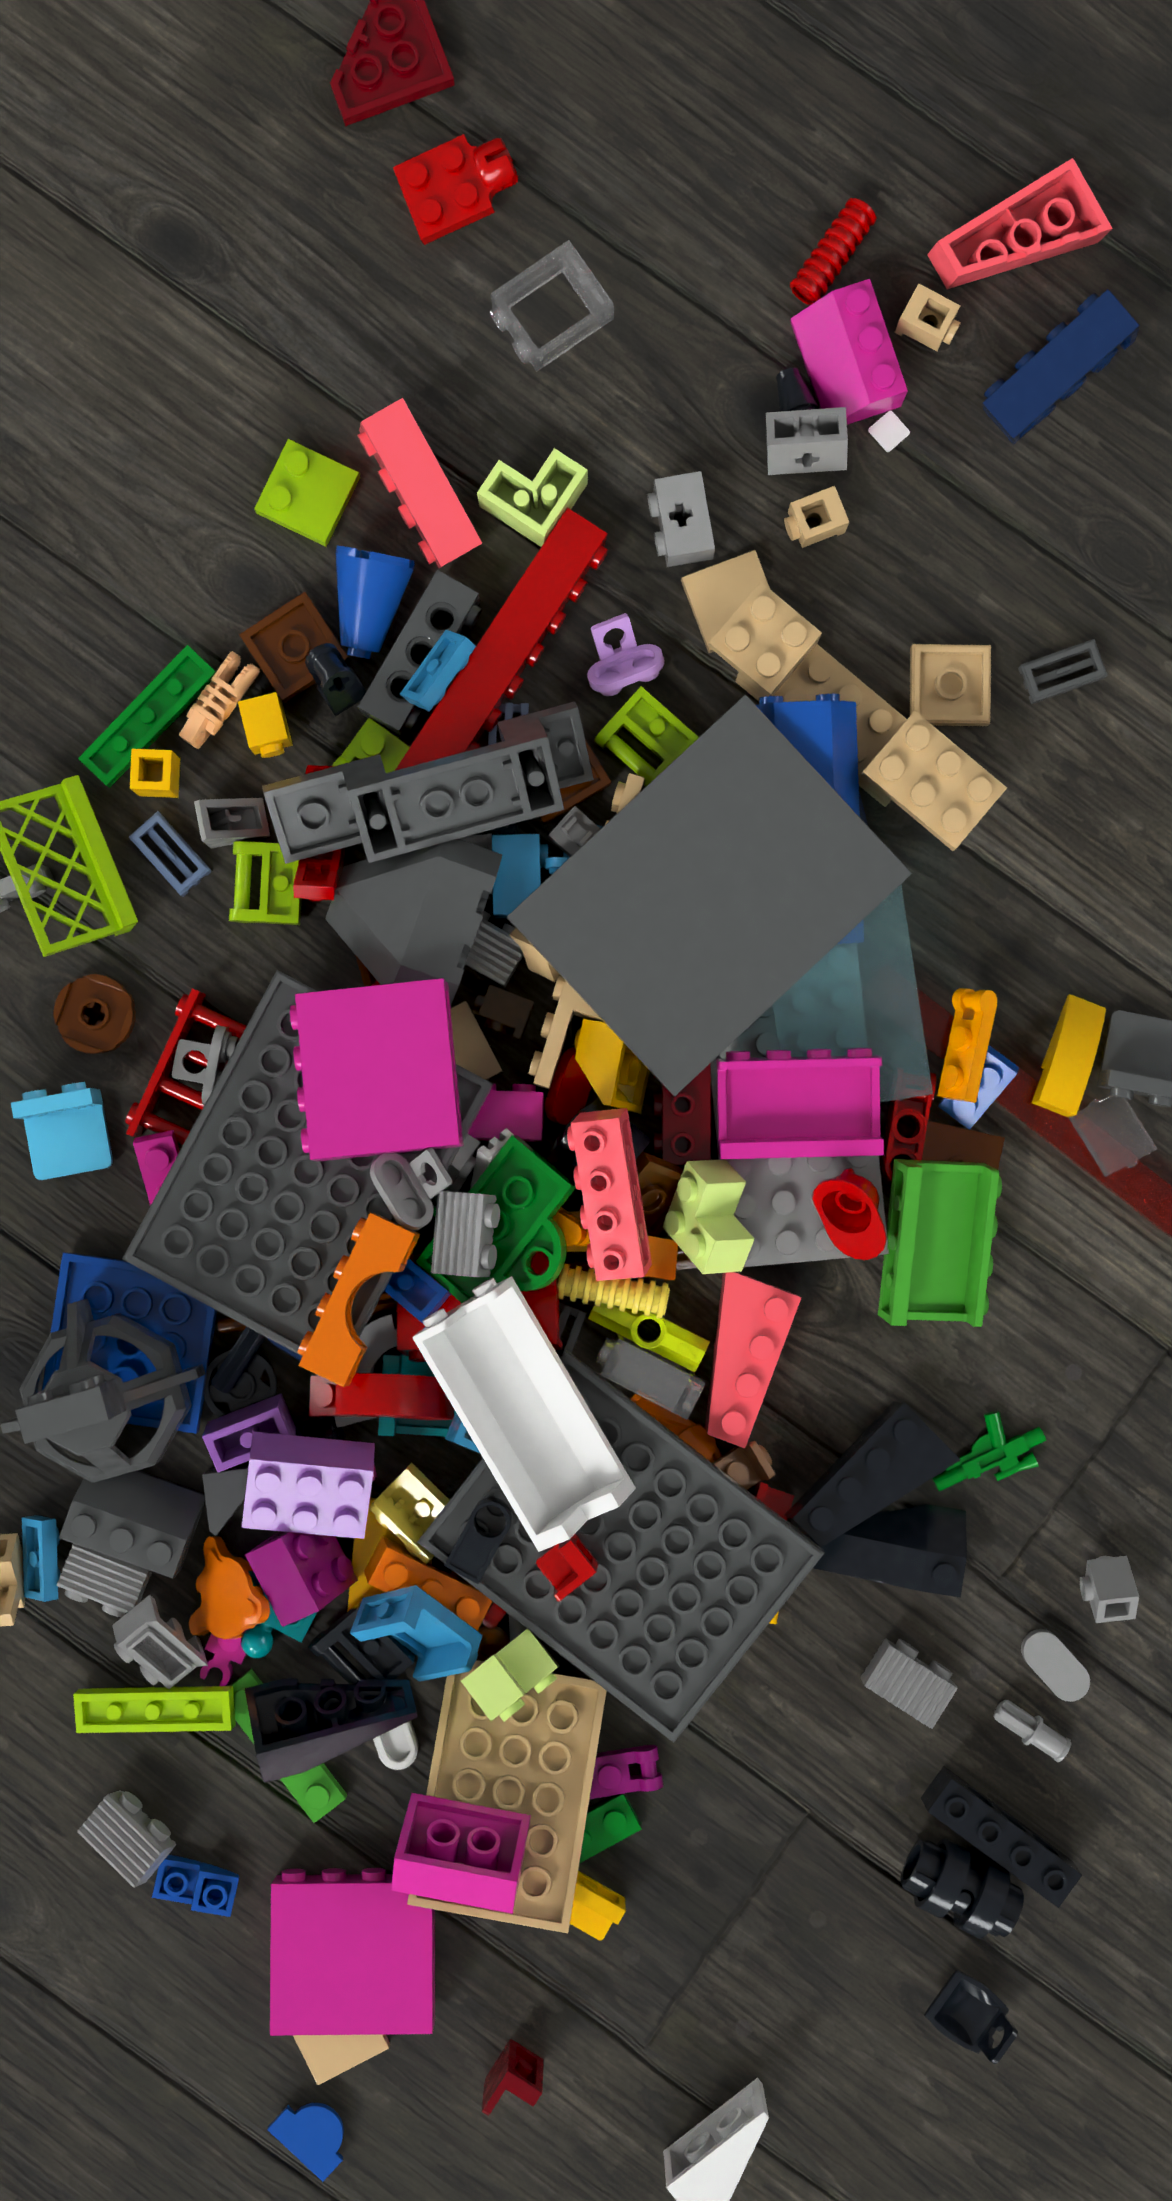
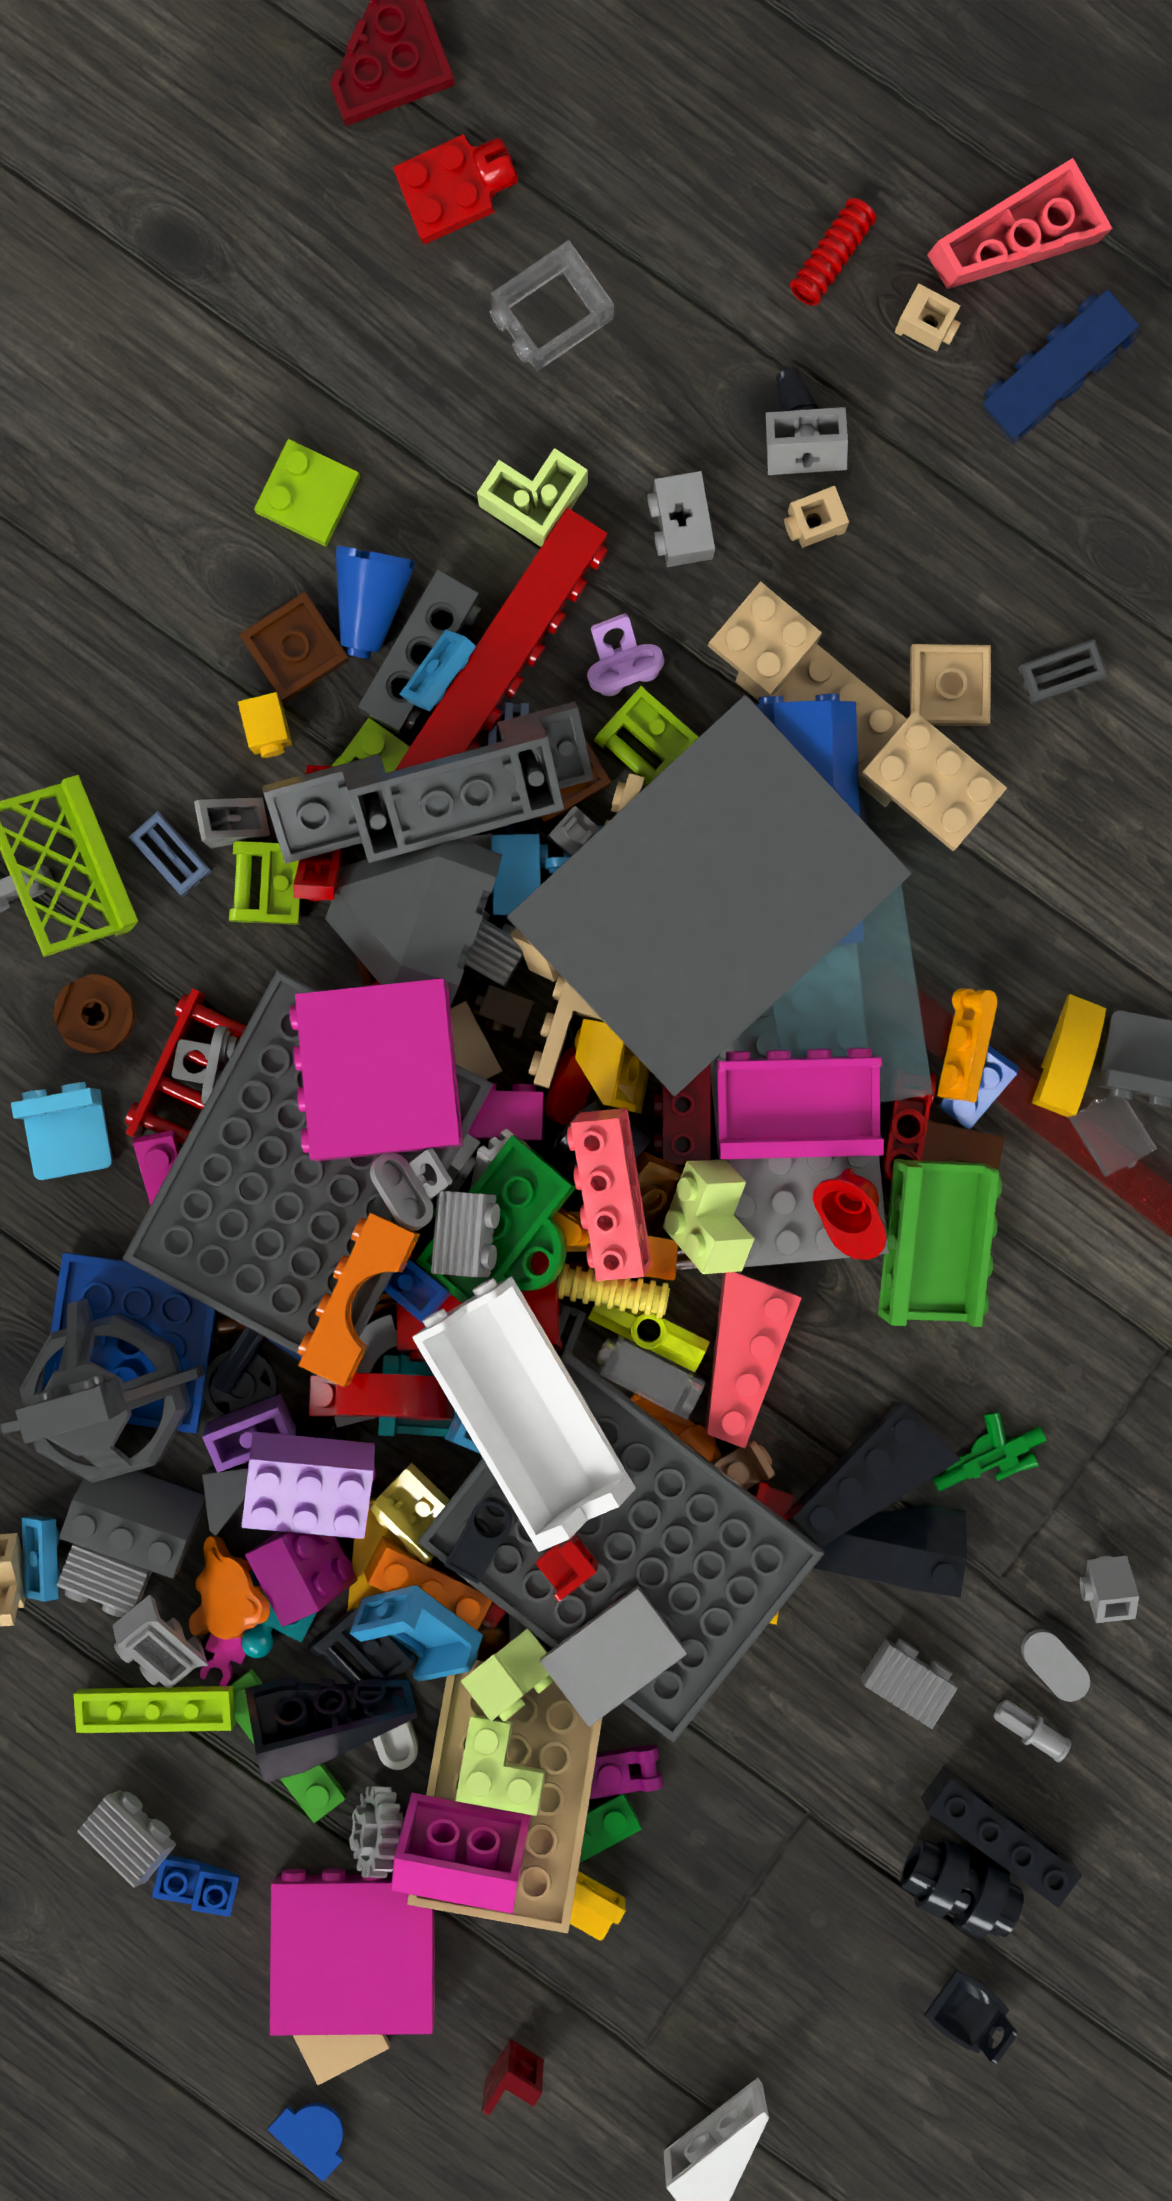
green plate [78,645,216,788] -> none
yellow brick [130,749,180,798] -> none
light nougat hinge [179,651,260,749] -> none
black piece [305,643,367,717] -> none
coral wedge [357,398,482,568] -> none
tan tile [681,550,770,653] -> none
dark pink slope [790,279,908,425] -> none
white sticker [868,411,910,452] -> none
none -> light grey gear [349,1786,404,1878]
none -> yellowish green brick [455,1715,546,1816]
none -> light grey tile [540,1585,687,1727]

